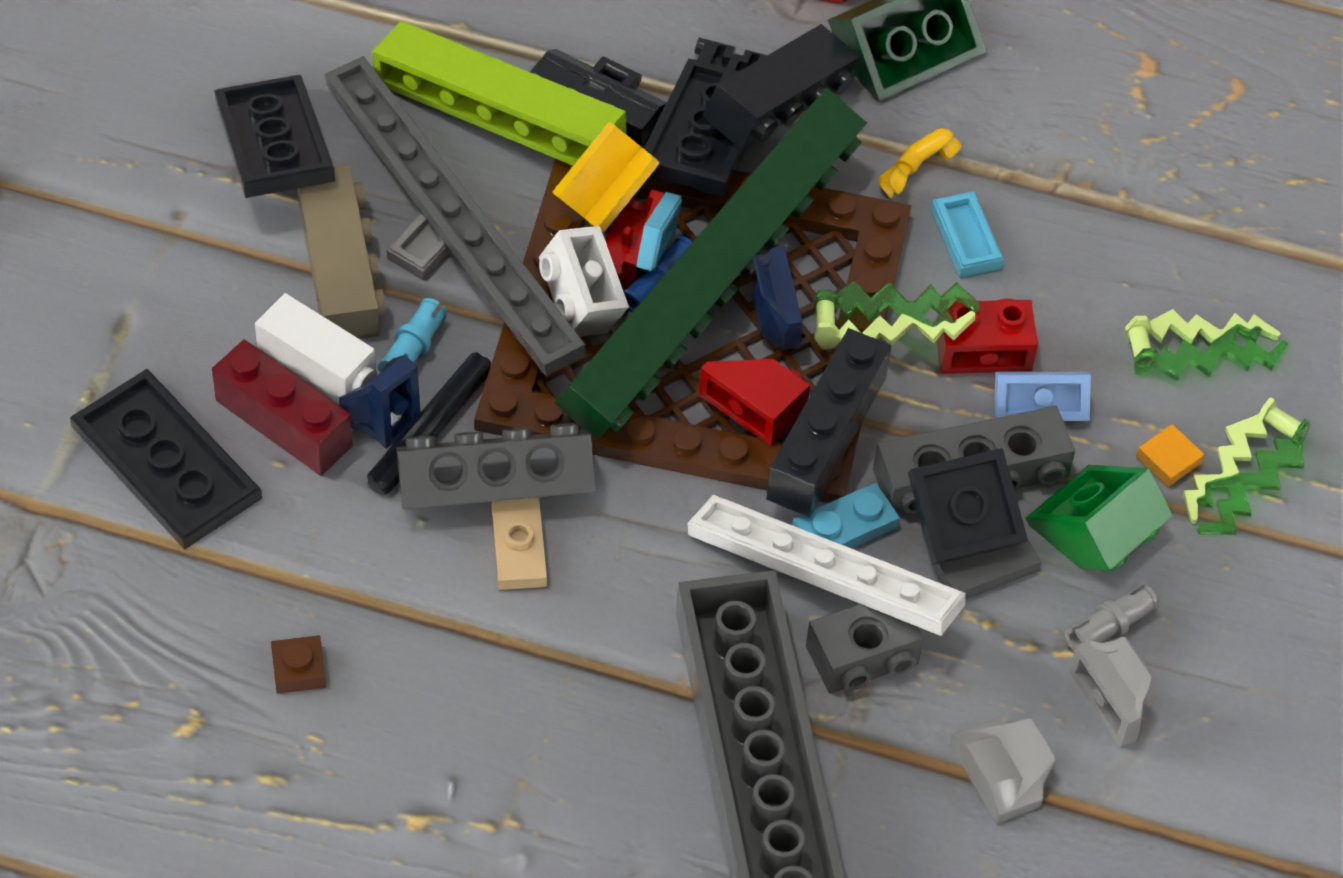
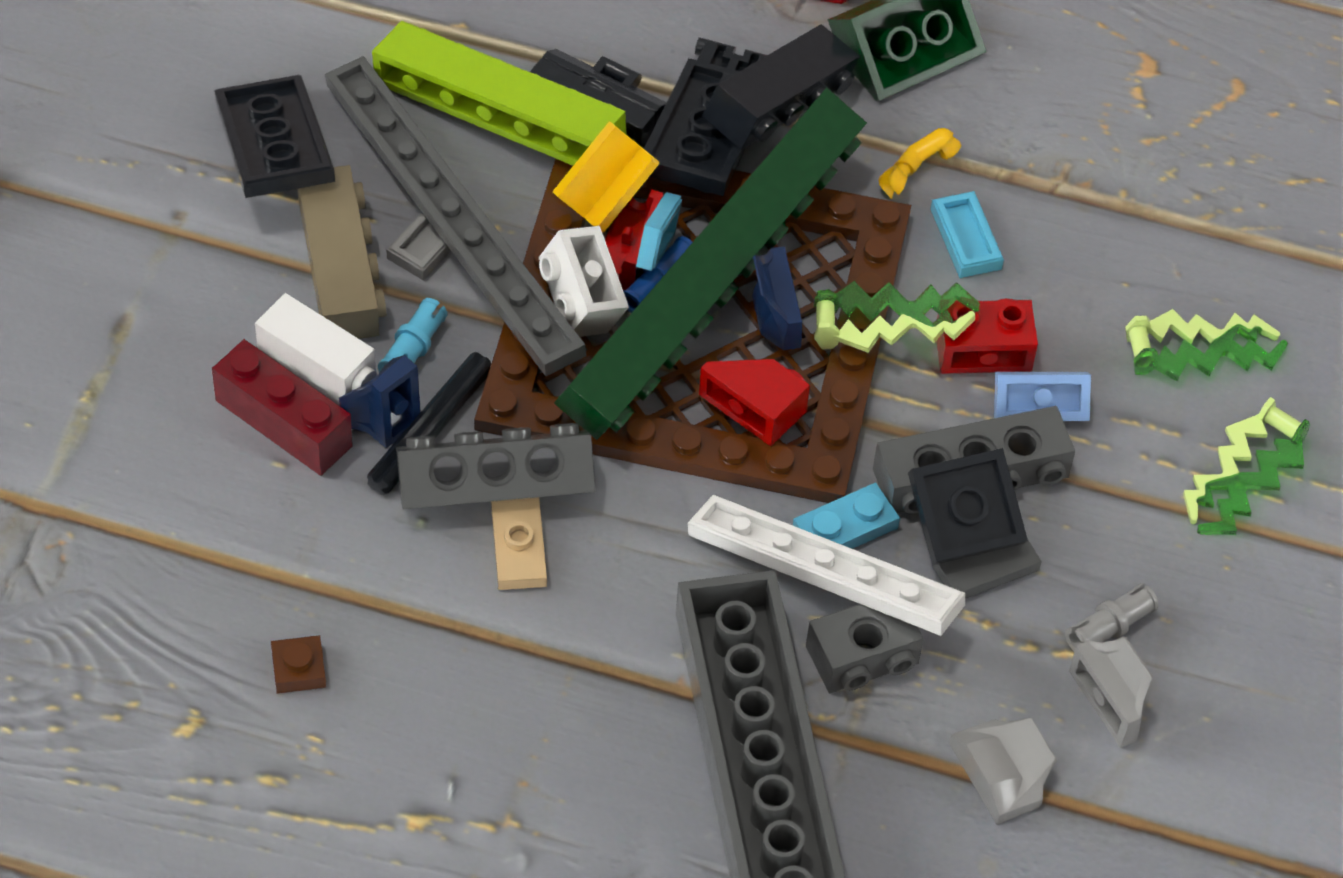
black tile [70,368,262,550] -> none
black brick [766,328,892,518] -> none
green slope [1025,464,1173,572] -> none
light orange tile [1136,424,1205,488] -> none

